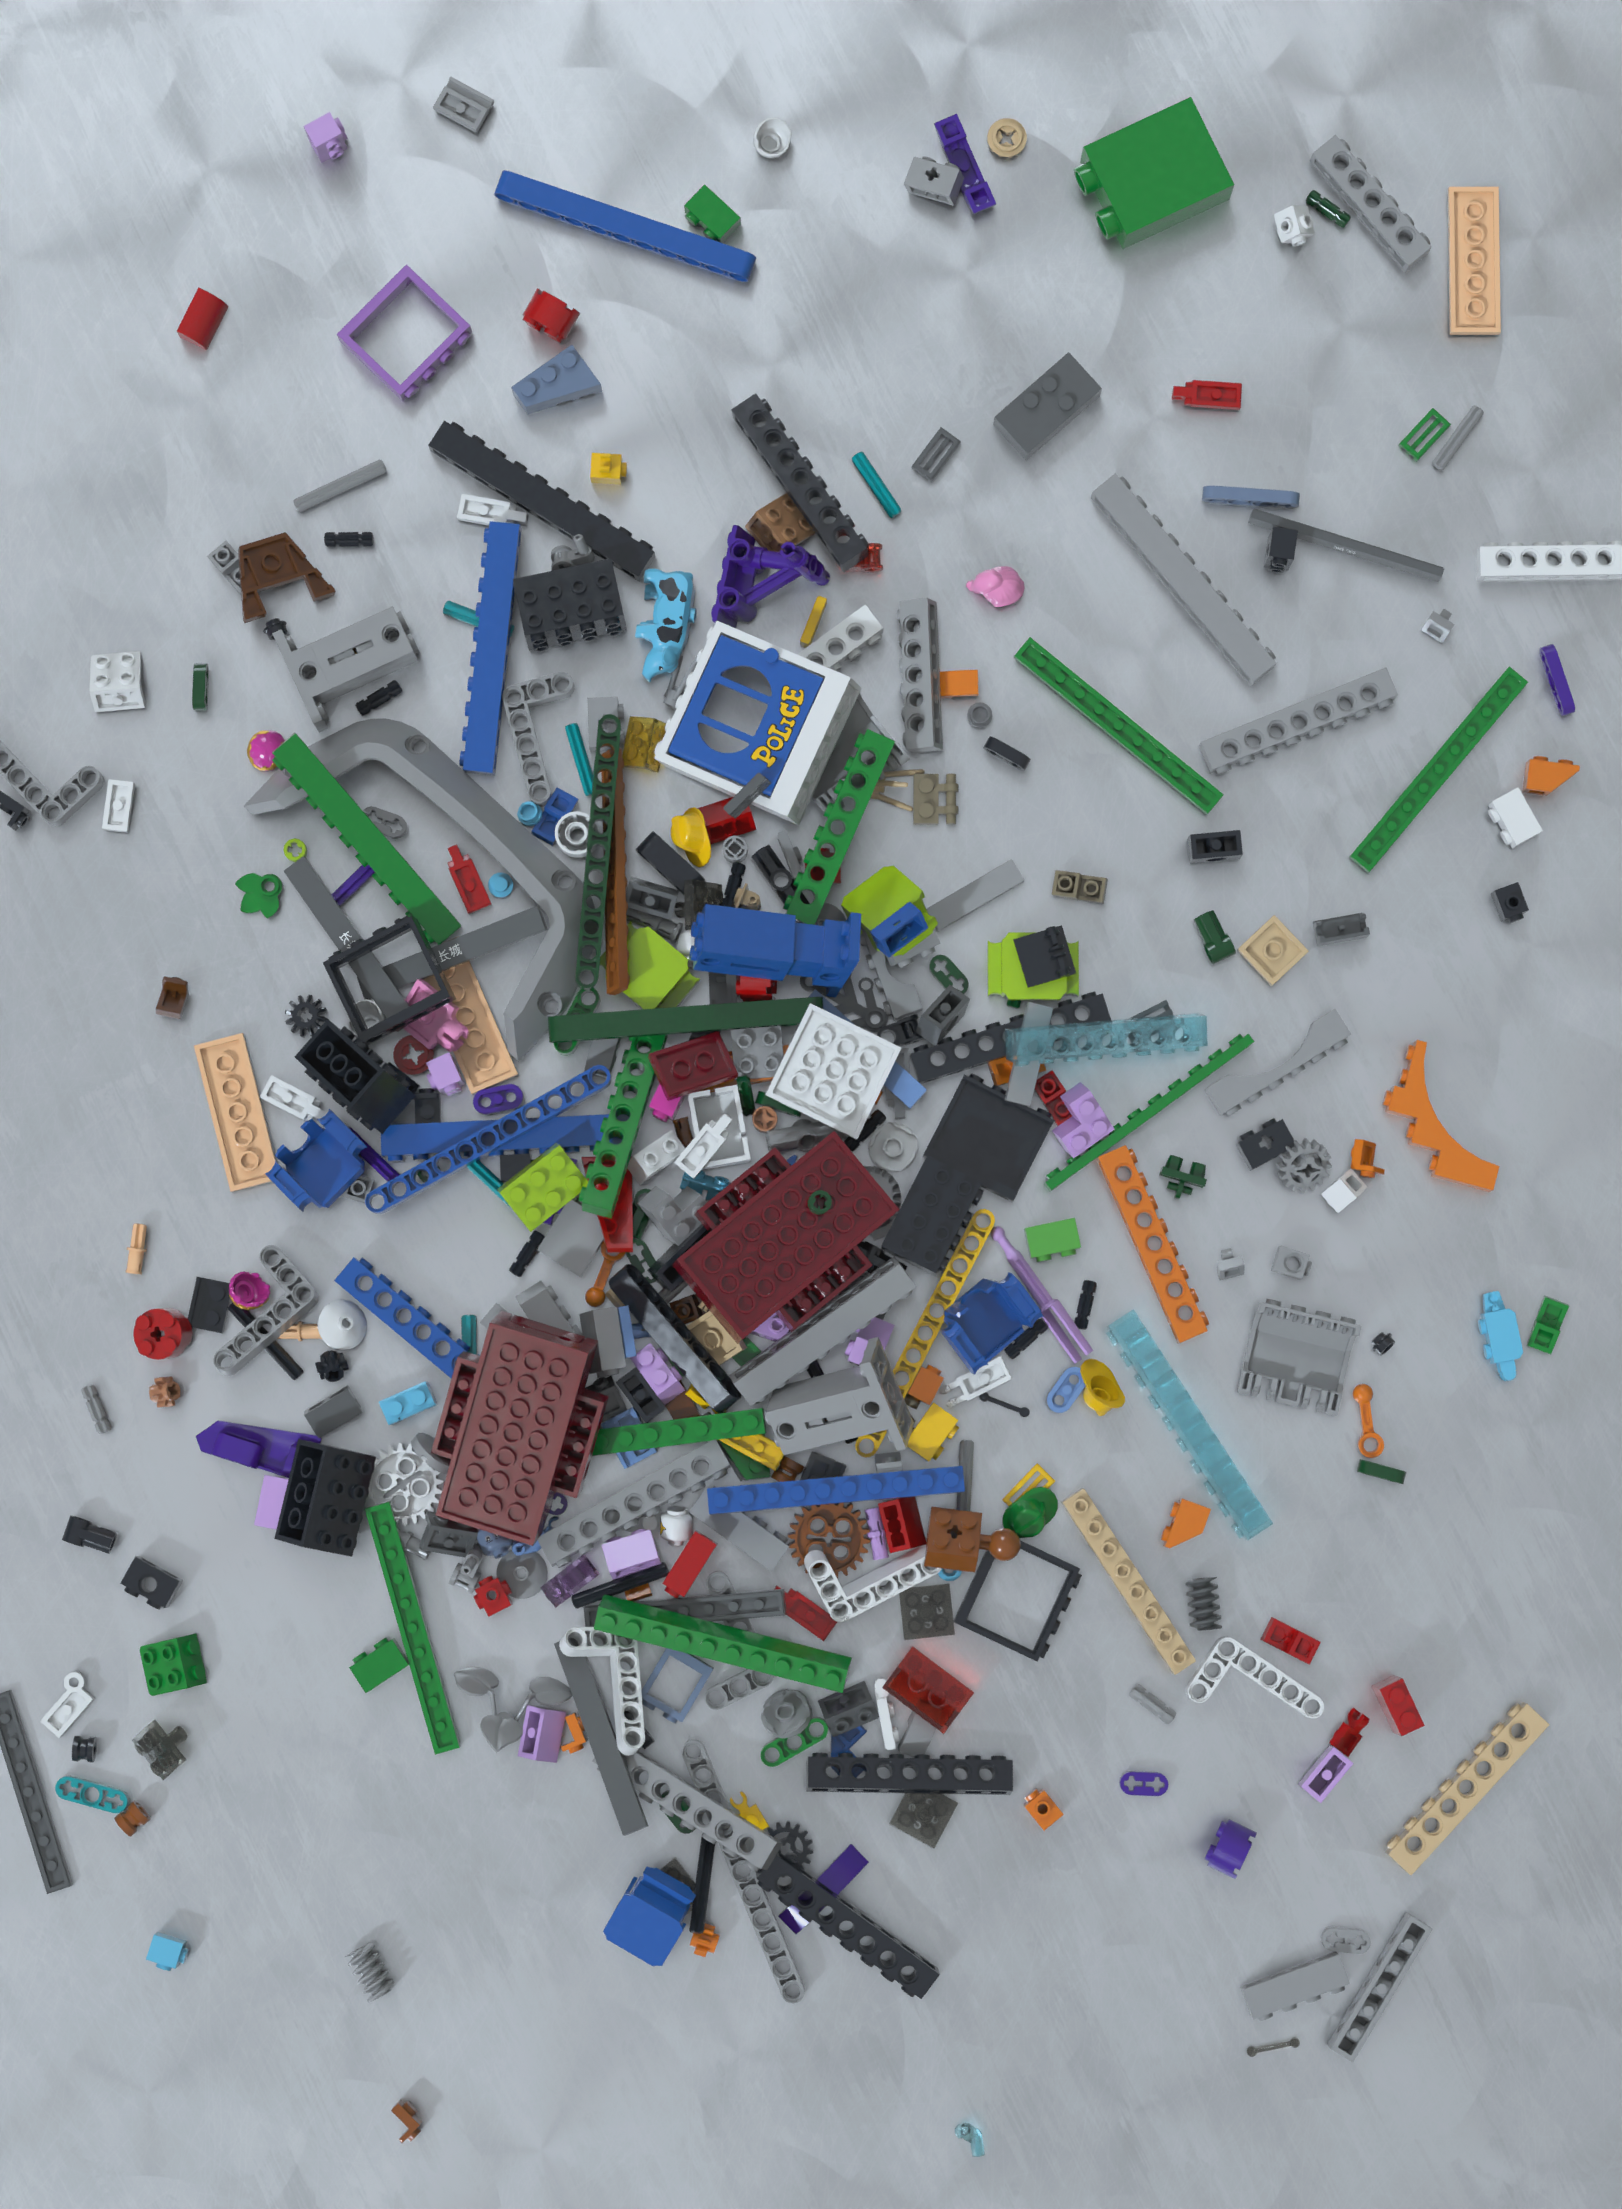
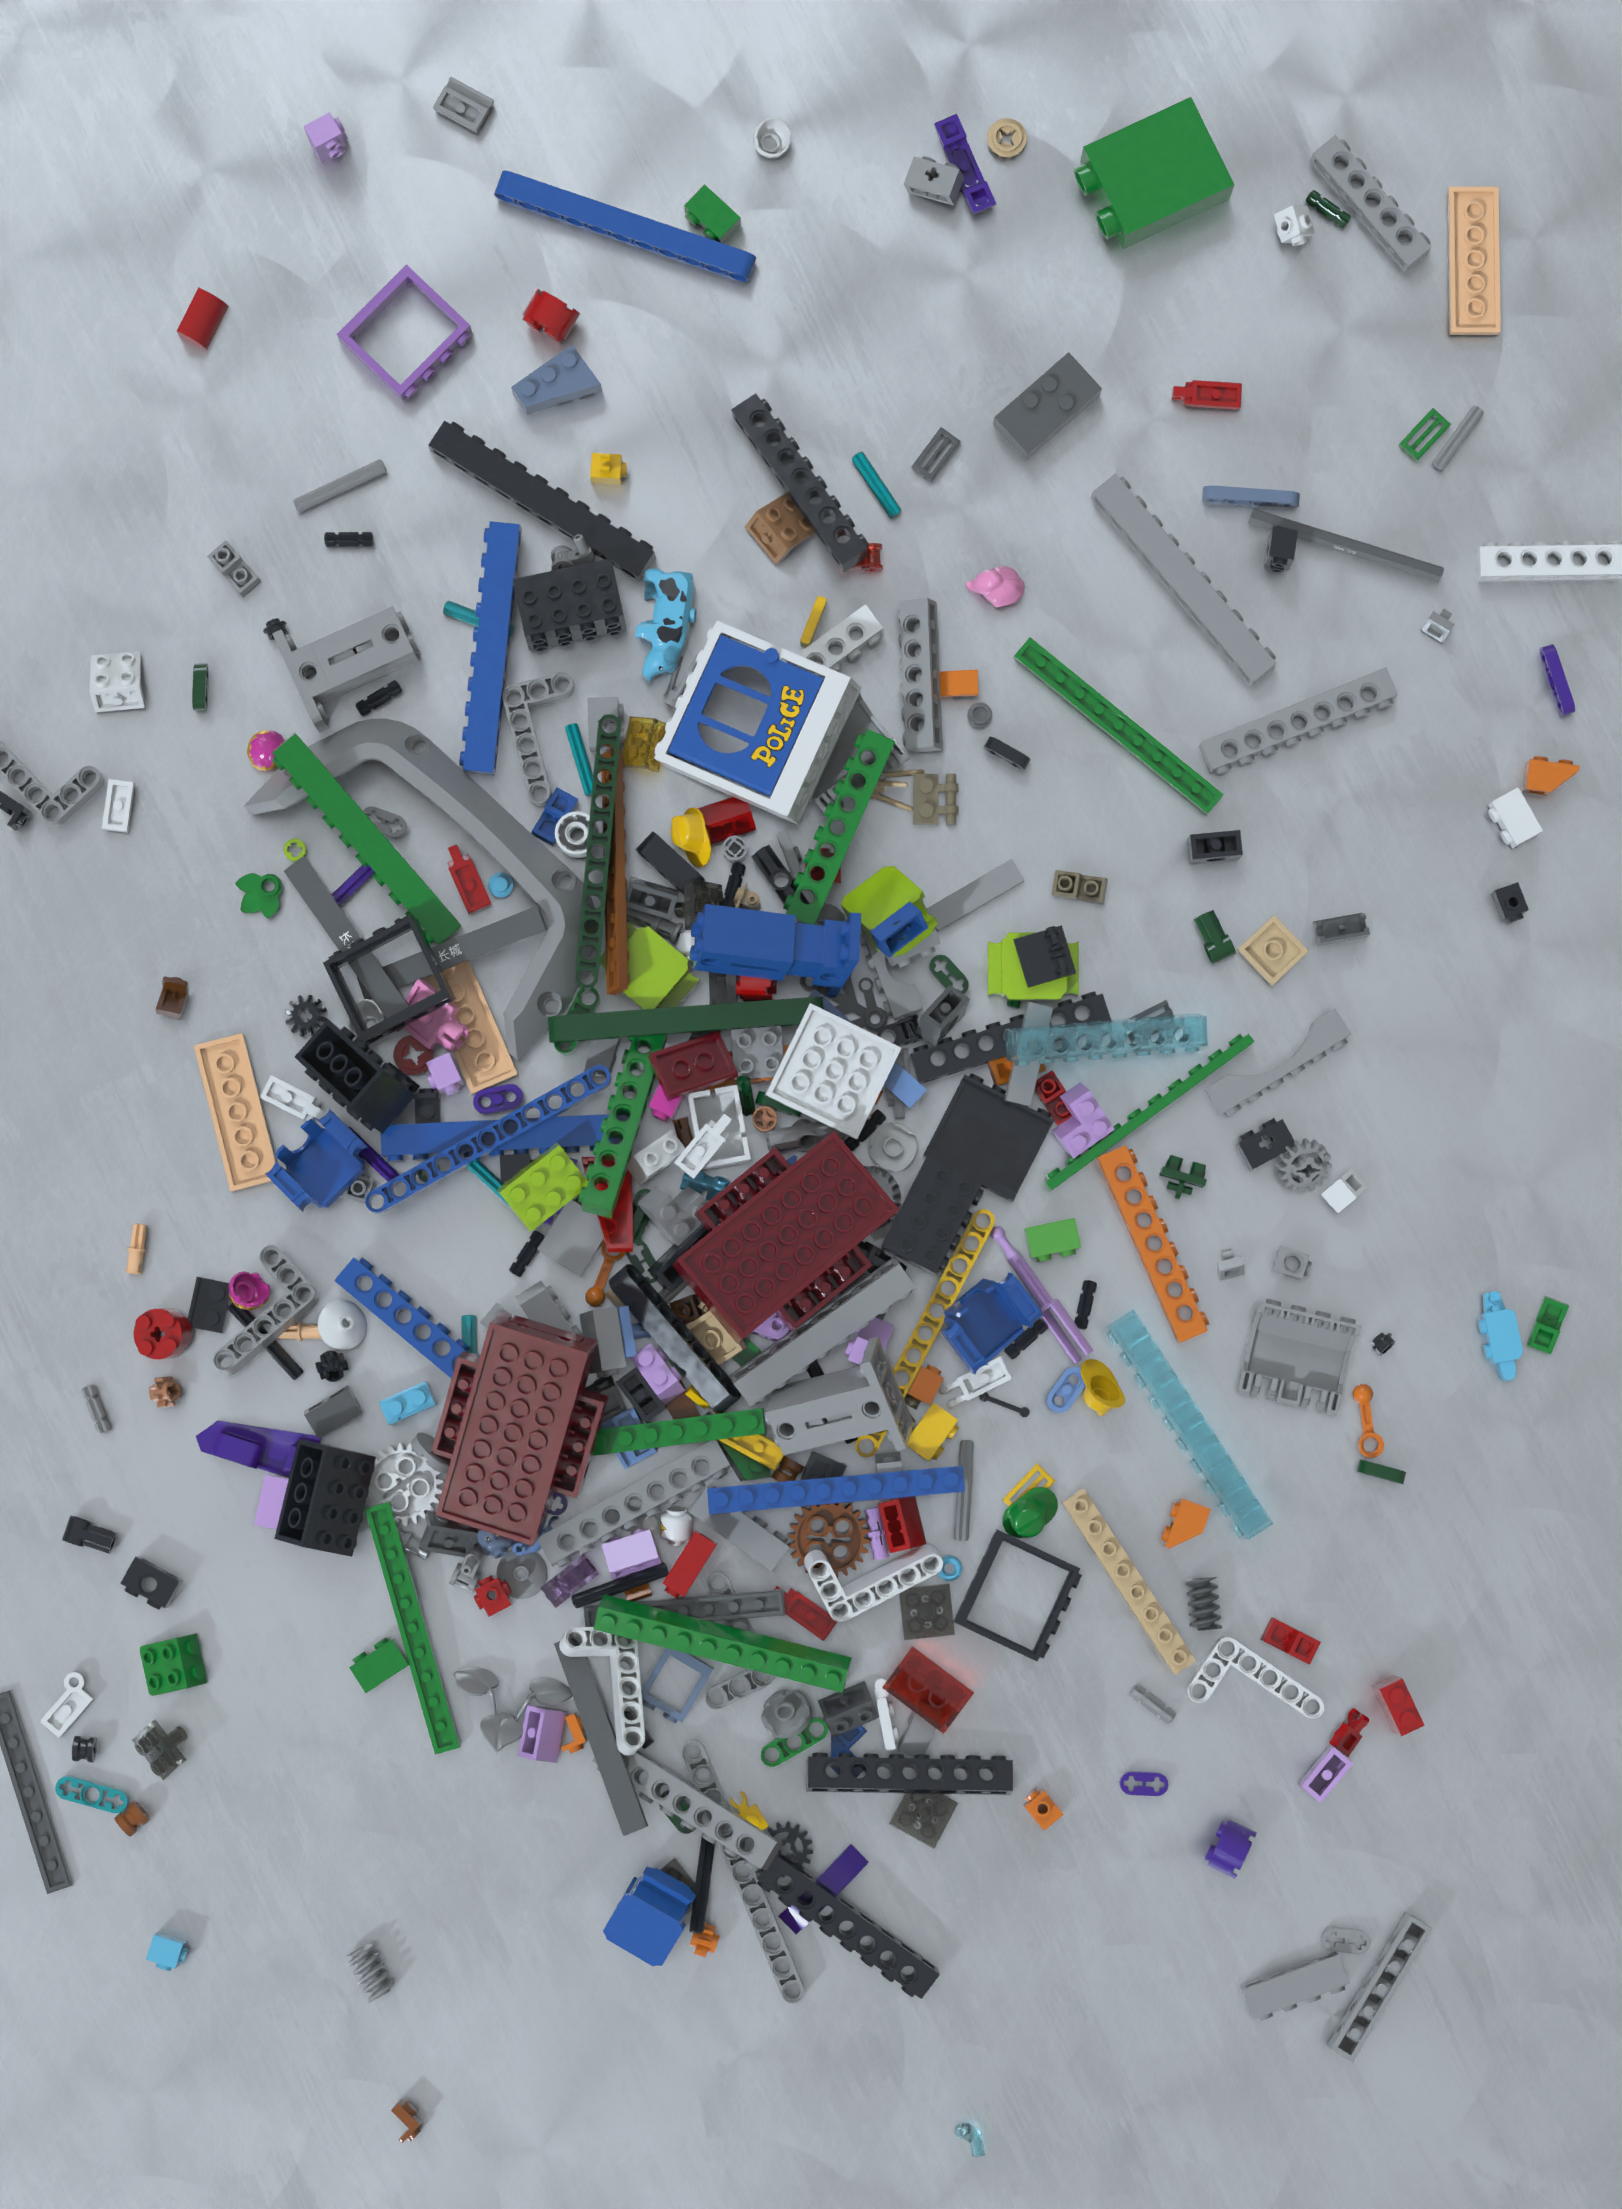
reddish brown wing [238,532,336,623] -> none
white hinge [457,494,529,526] -> none
medium azure plate [517,801,543,826] -> none
dark purple plate [711,525,830,628] -> none
dark grey tile [723,773,771,819] -> none
dark green bush [808,1190,832,1215] -> none
dark orange brick [924,1507,1021,1572] -> none
clear smoke hinge [1247,2038,1300,2057] -> none
green plate [1349,666,1528,873] -> none
orange bracket [1351,1139,1385,1178] -> none
orange arch [1383,1040,1500,1192] -> none
tan brick [1385,1702,1550,1875] -> none

